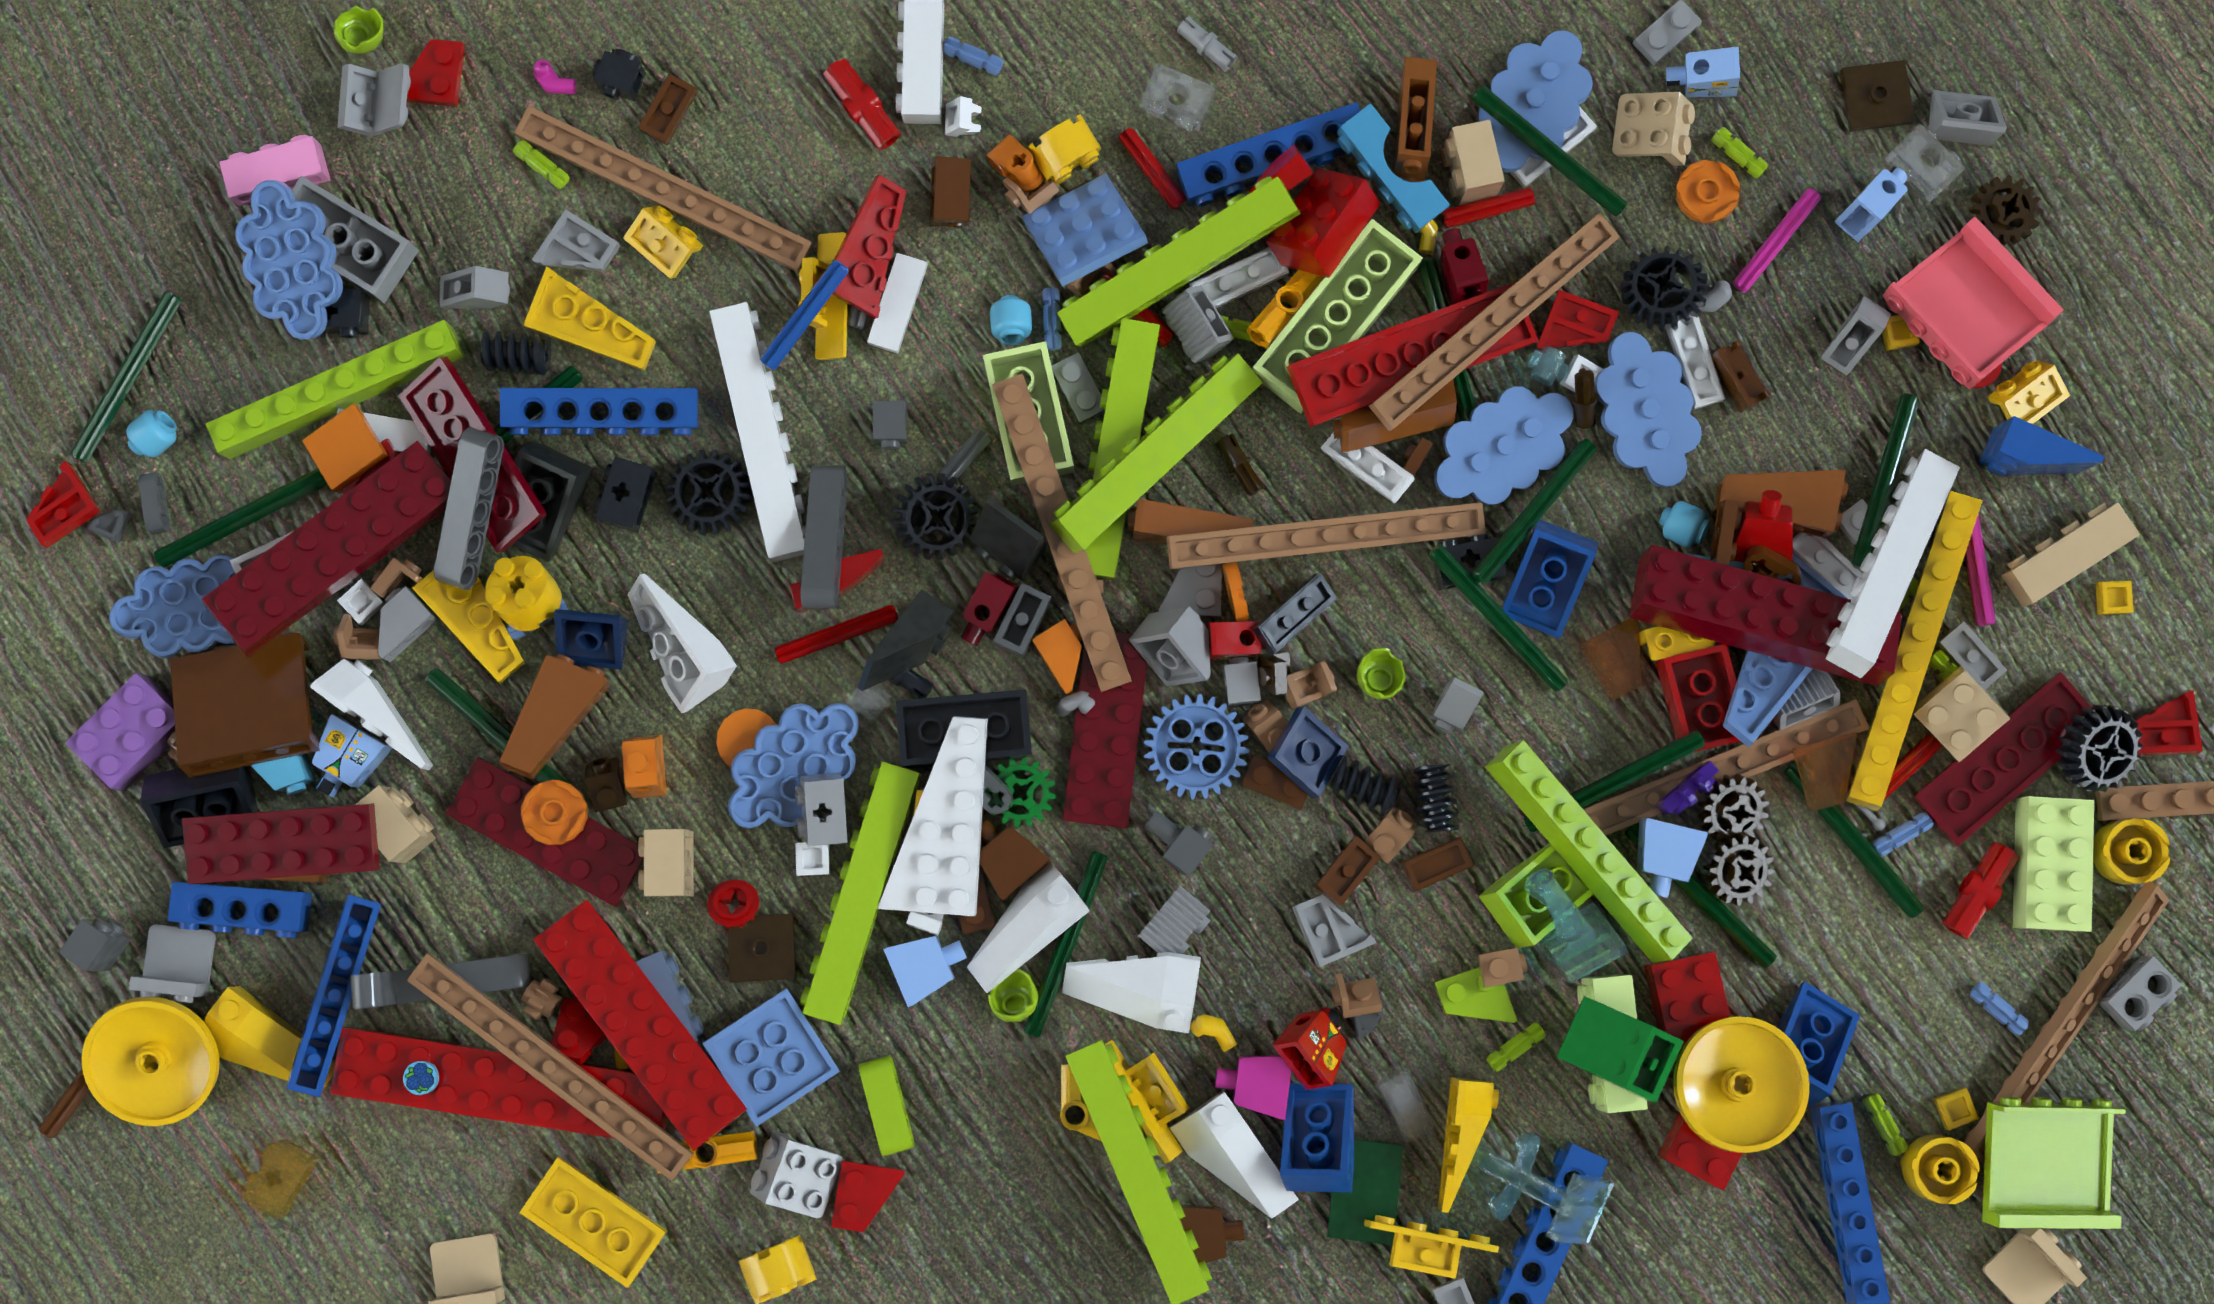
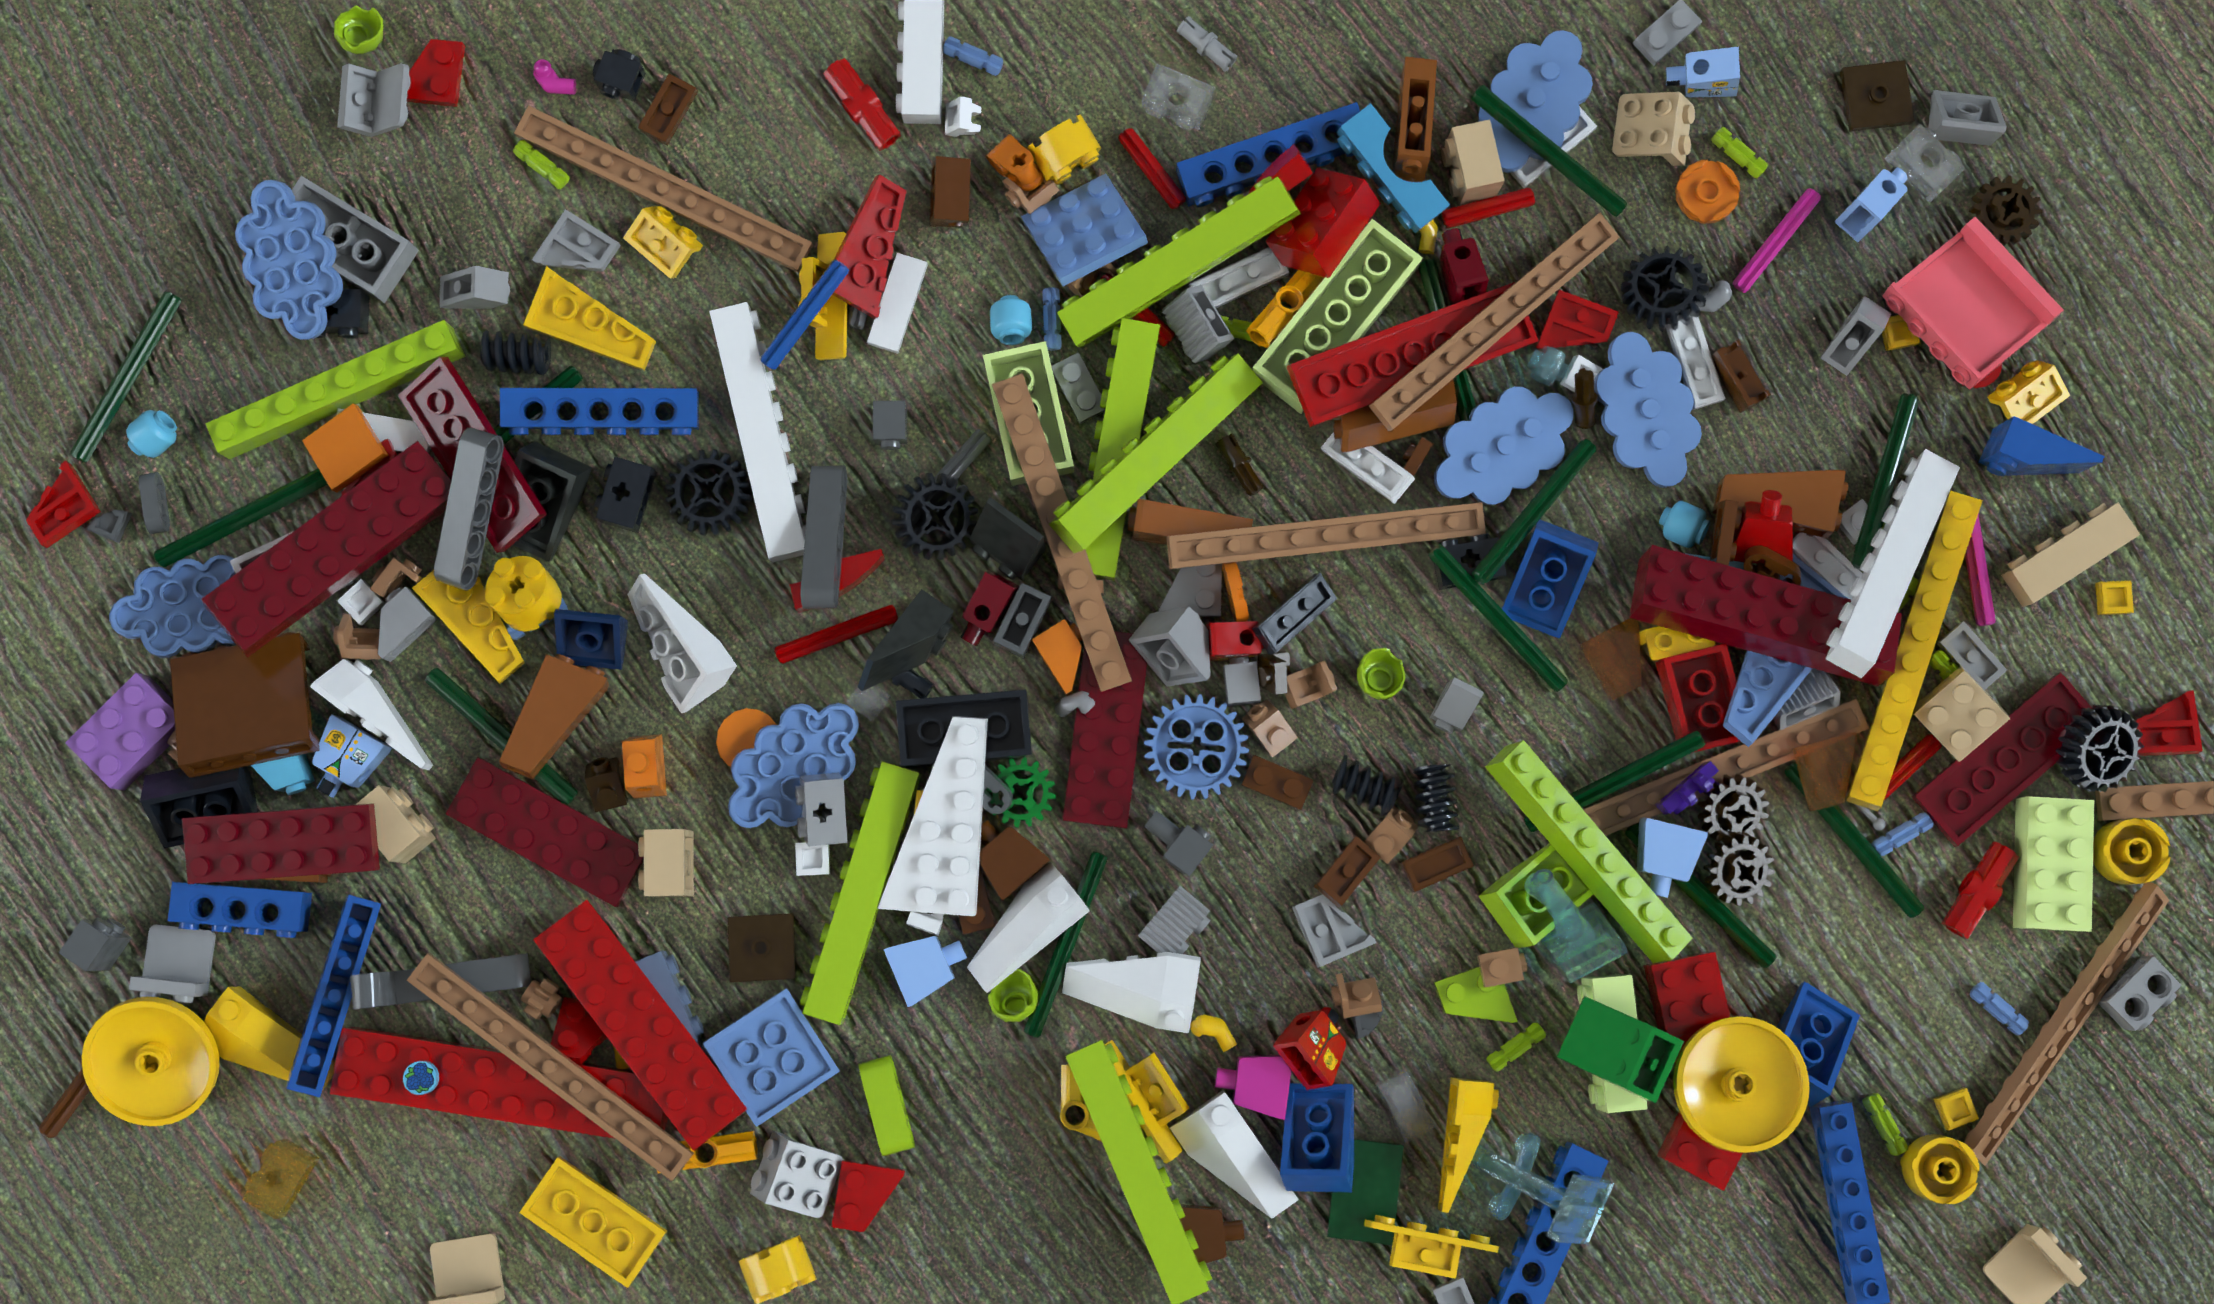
bright pink brick [219,135,331,206] -> none
orange tile [521,780,588,845] -> none
red gear [707,879,760,930] -> none
dark blue plate [1267,706,1349,799] -> none
lime panel [1982,1096,2126,1229] -> none

